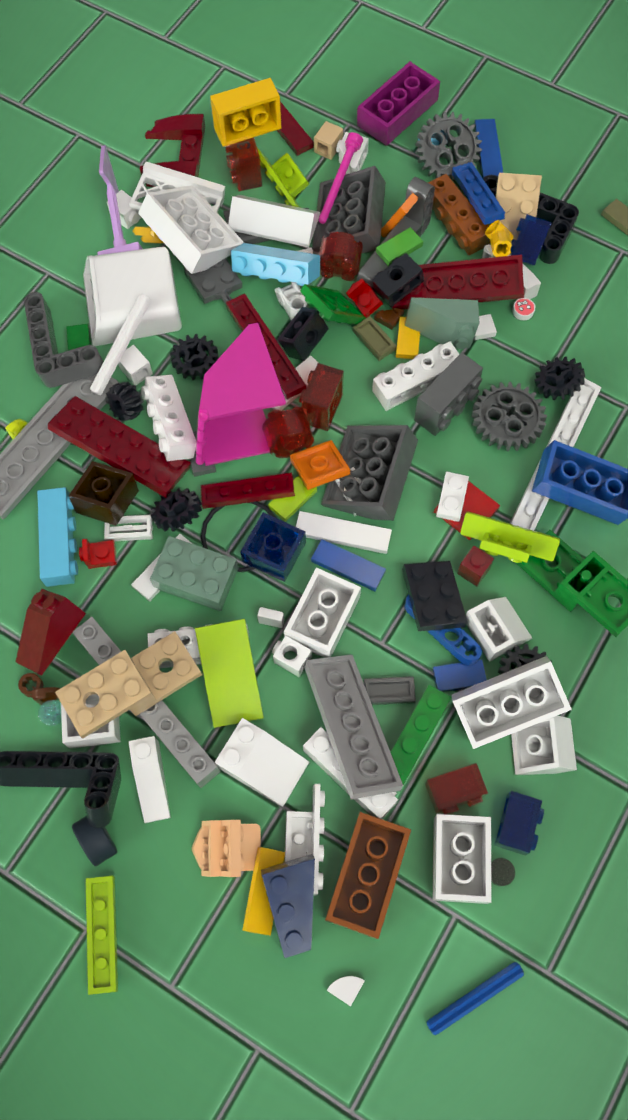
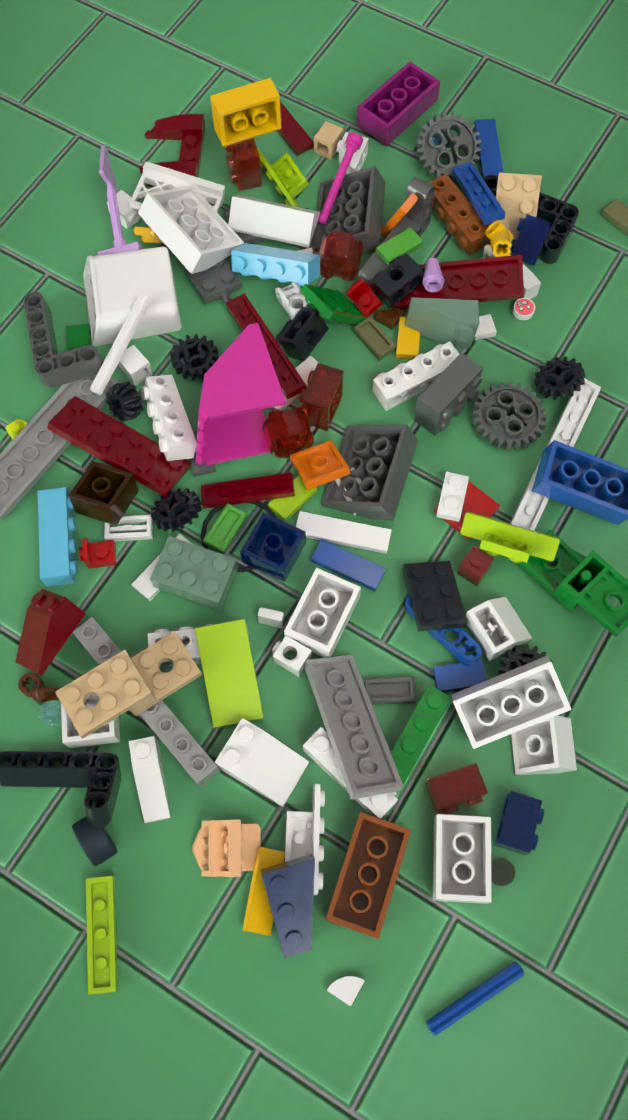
none -> bright green tile [203,503,248,554]
none -> lavender cone [422,258,444,292]

